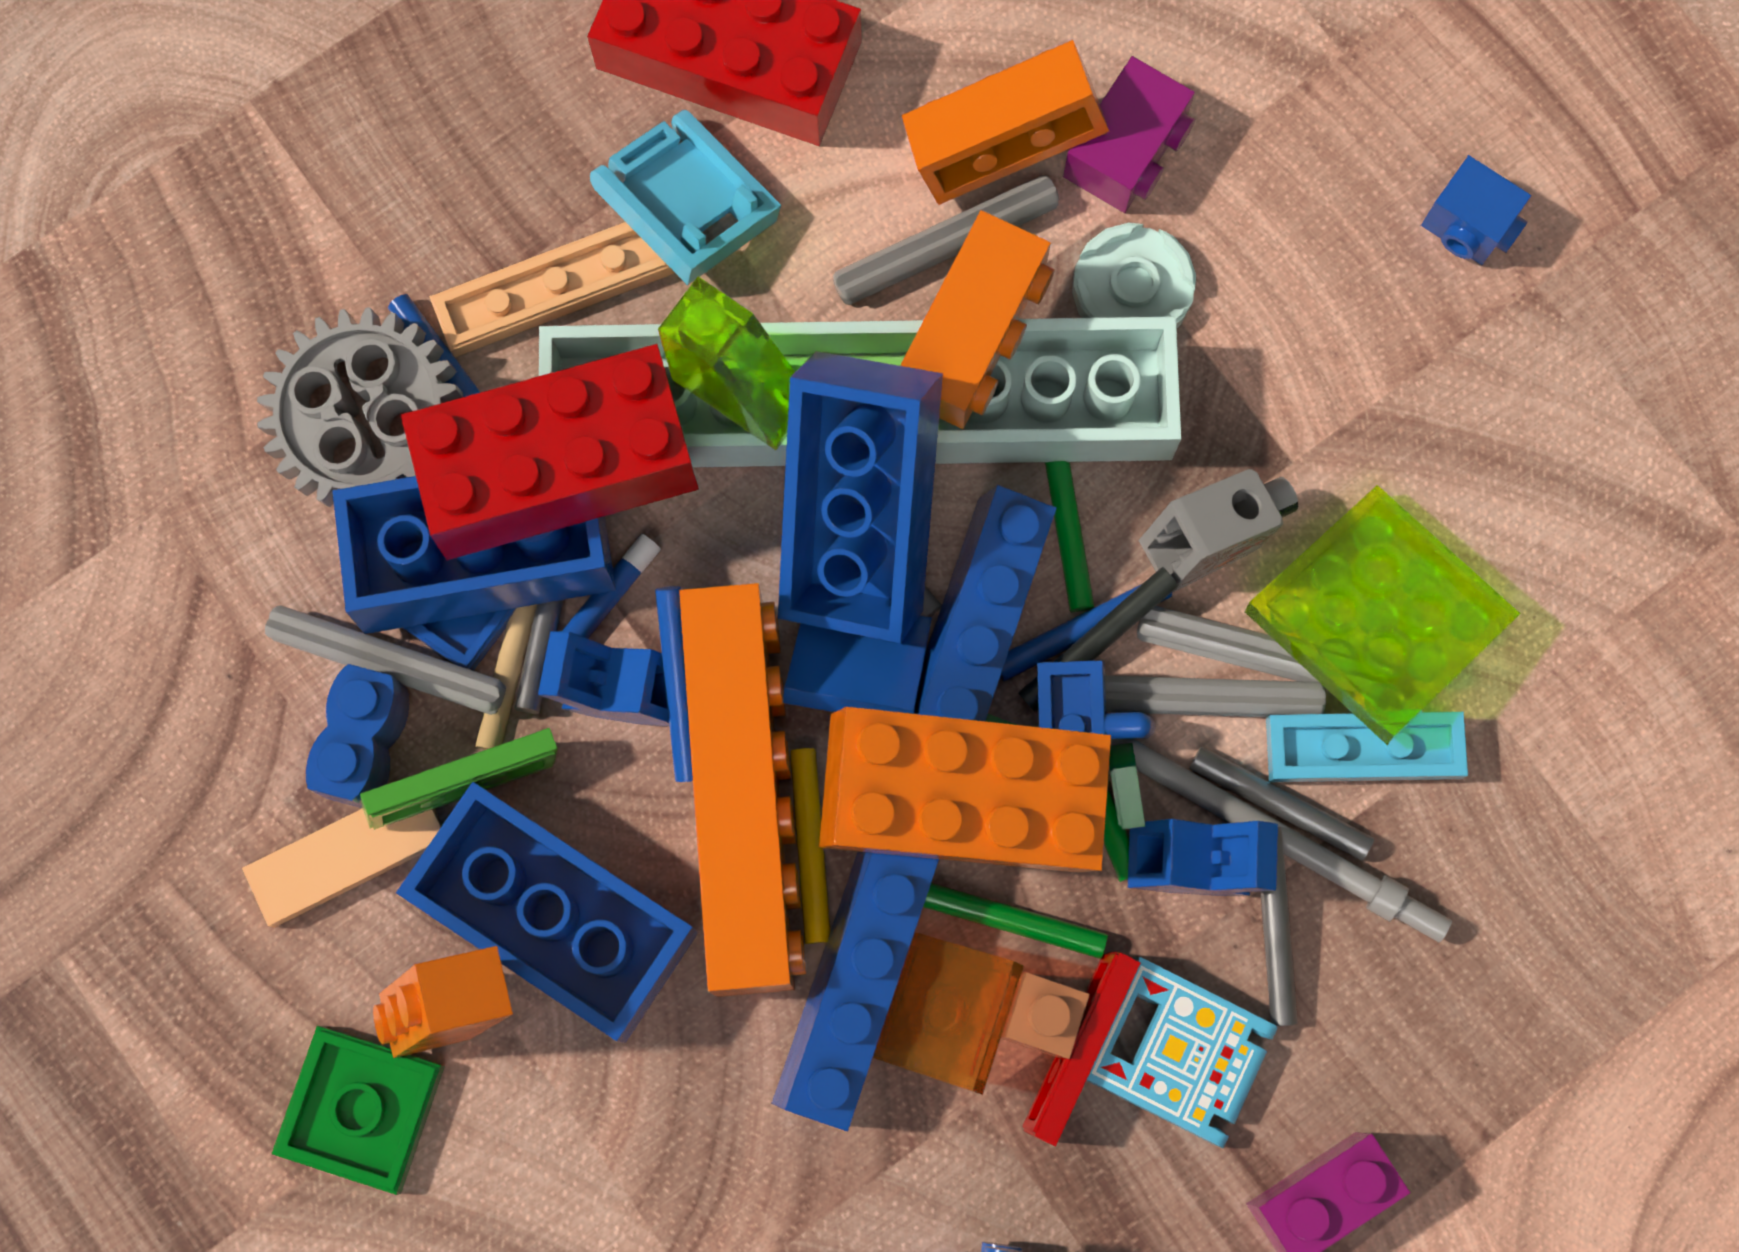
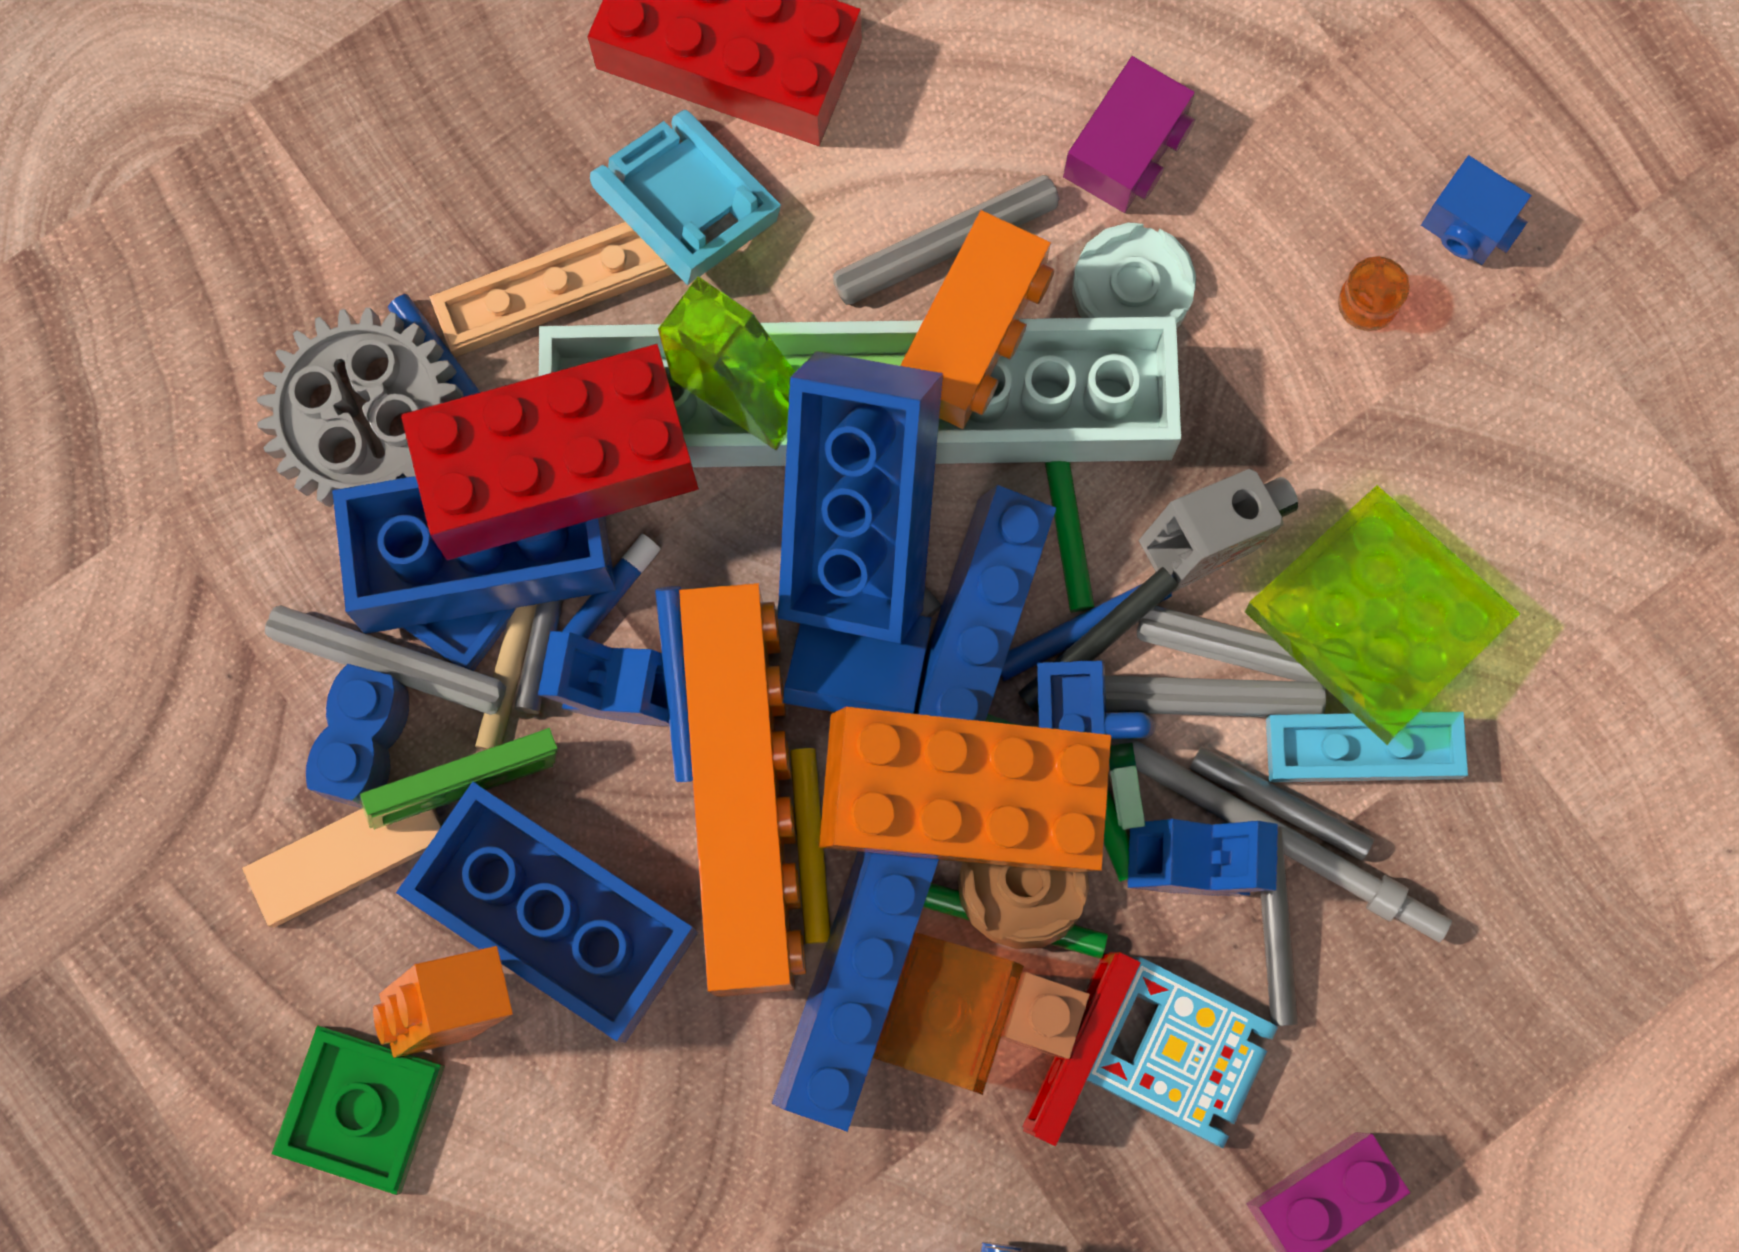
orange brick [901,40,1110,205] -> none
none -> medium nougat tile [958,862,1090,949]
none -> clear orange wheel [1338,256,1410,332]

